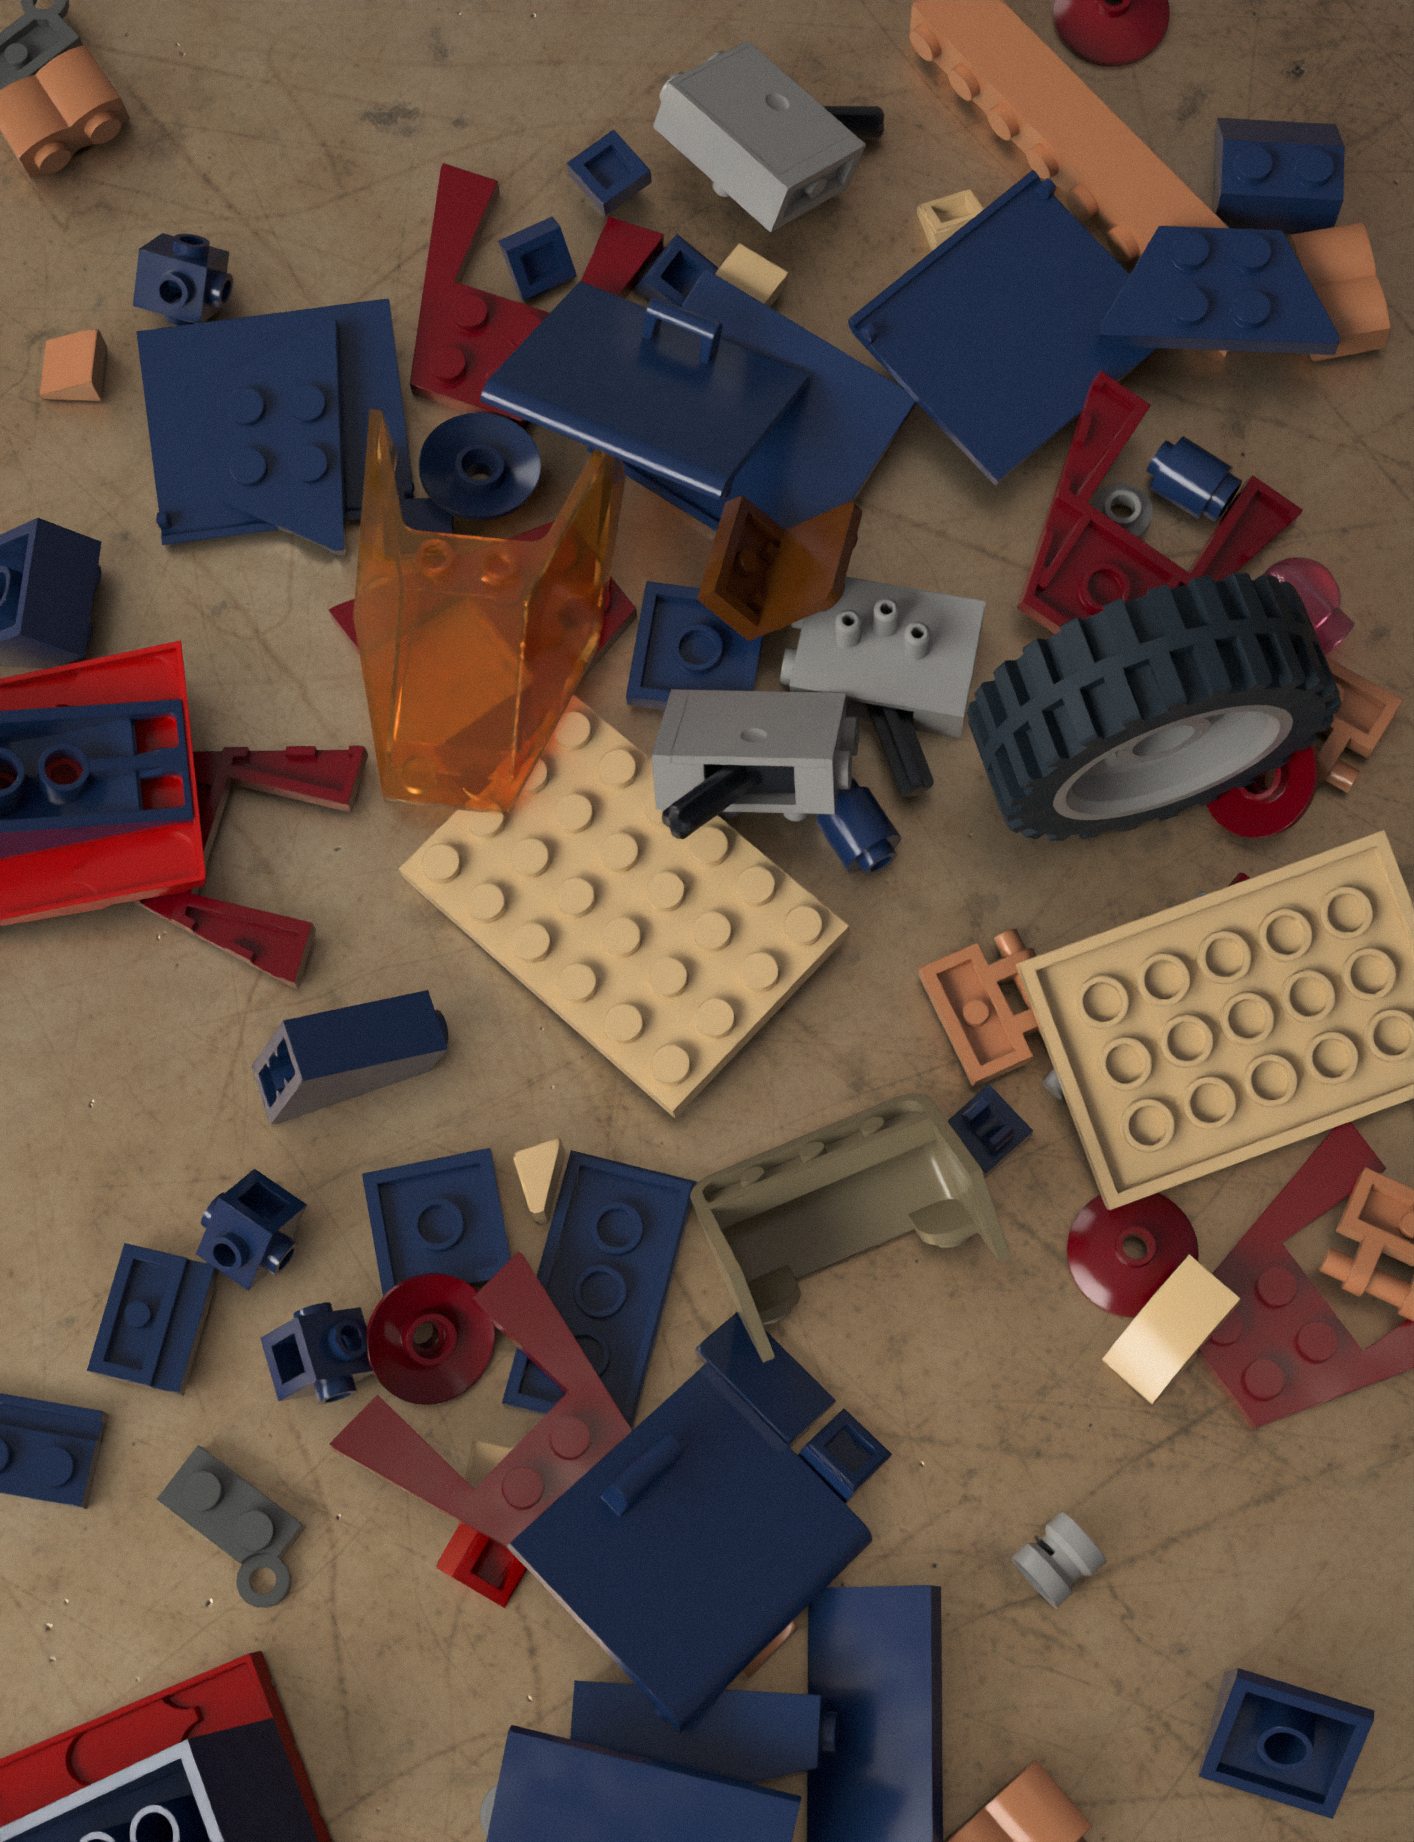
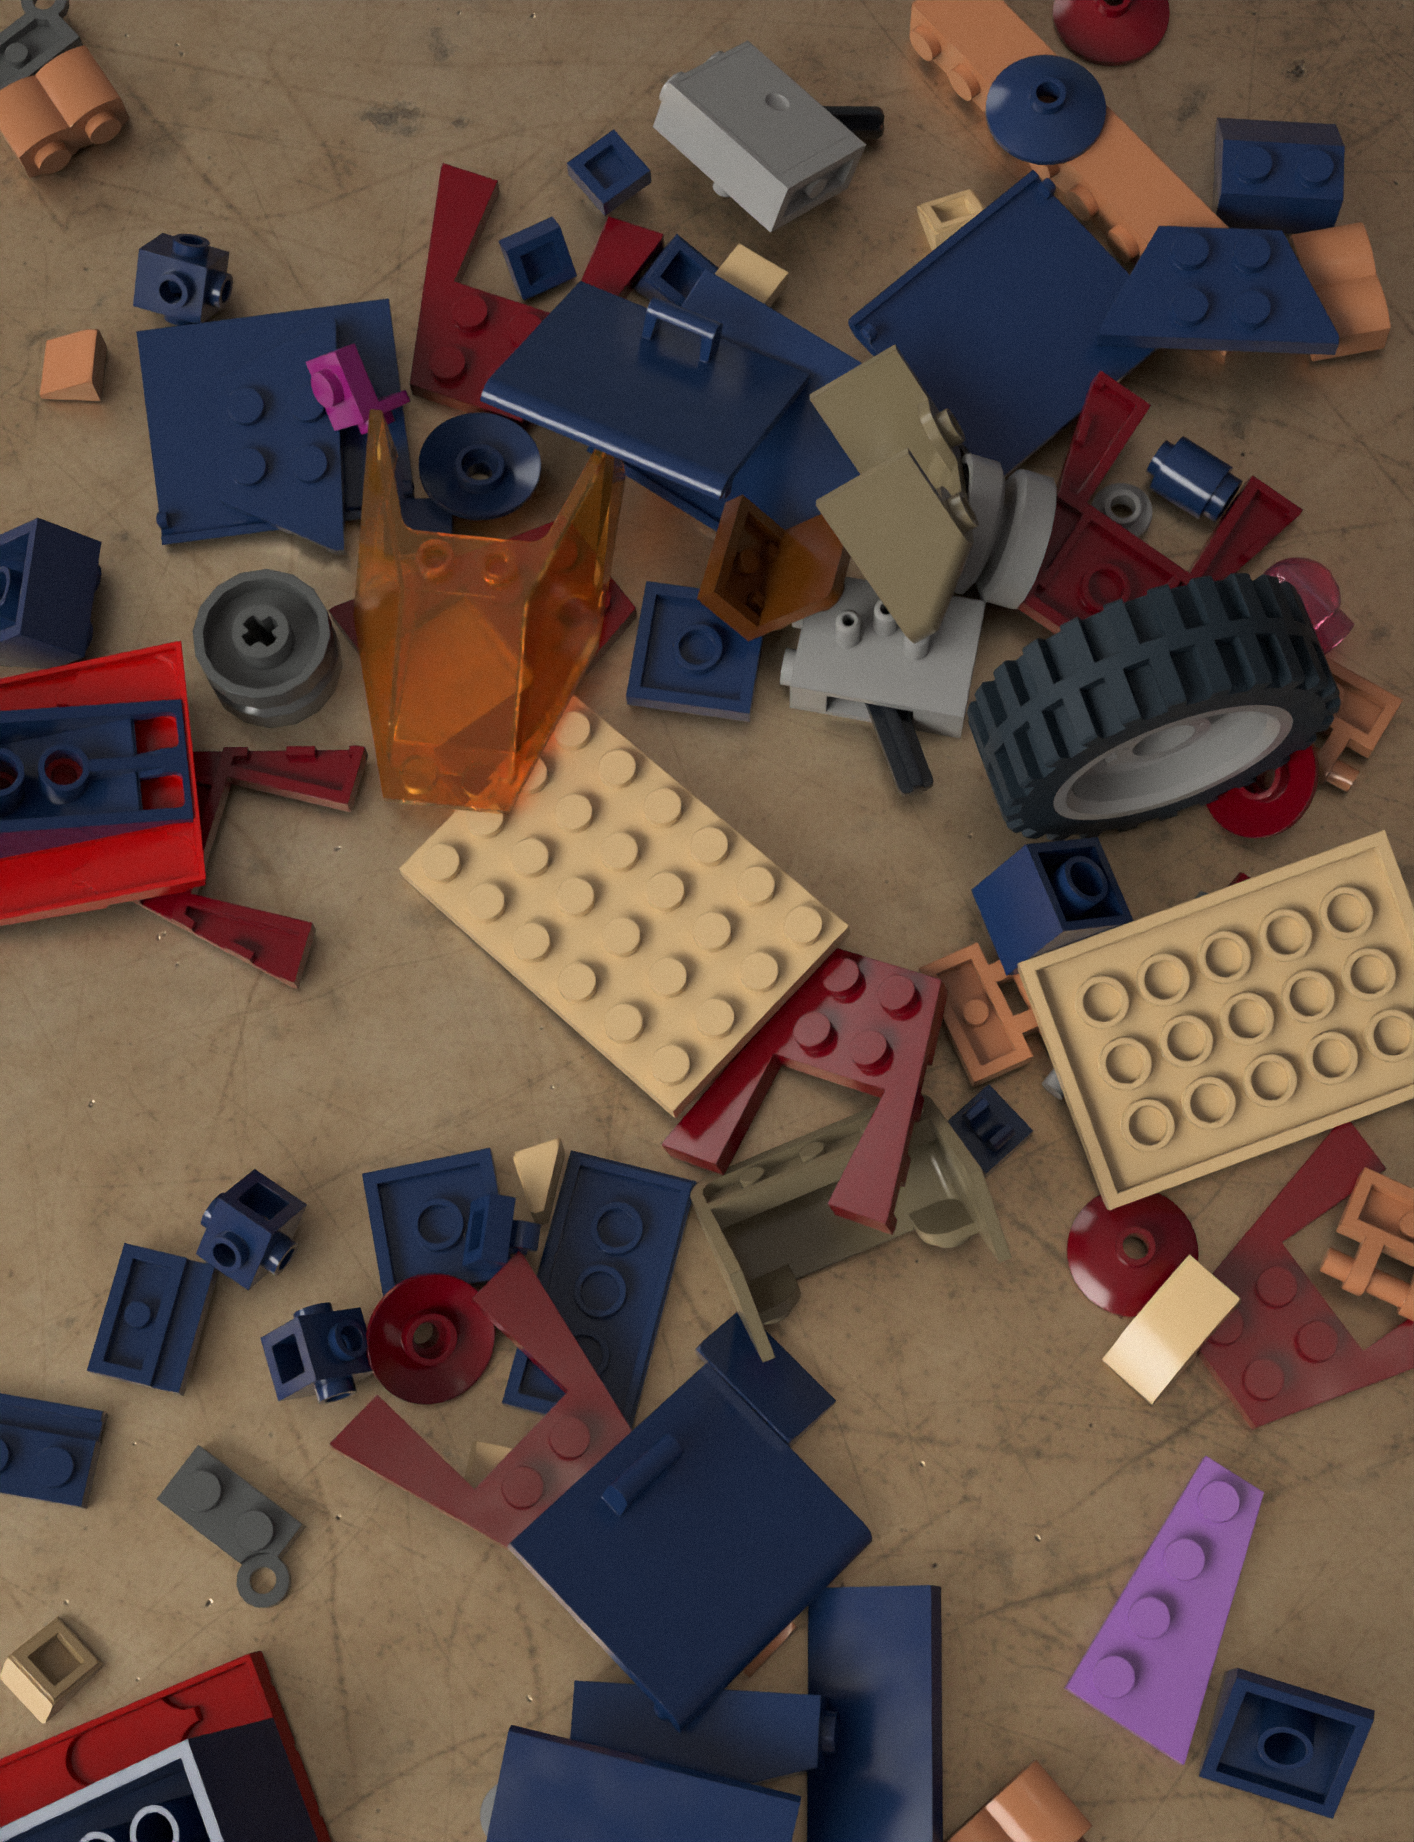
dark blue slope [252,990,449,1125] -> none
red slope [436,1523,527,1608] -> none
light grey piece [652,689,859,839] -> none
dark blue slope [798,1408,892,1504] -> none
dark blue brick [816,778,901,875] -> none
light grey wheel [1011,1511,1107,1608] -> none
none -> tan slope [0,1616,103,1723]
none -> dark grey wheel [192,569,343,728]
none -> magenta bracket [306,343,411,435]
none -> dark blue tile [462,1193,541,1271]
none -> dark red wing [662,948,948,1235]
none -> dark tan windscreen [809,344,979,644]
none -> light grey wheel [954,453,1057,609]
none -> dark blue head [971,837,1134,976]
none -> dark blue dish [985,55,1106,165]
none -> medium lavender wing [1064,1456,1264,1765]

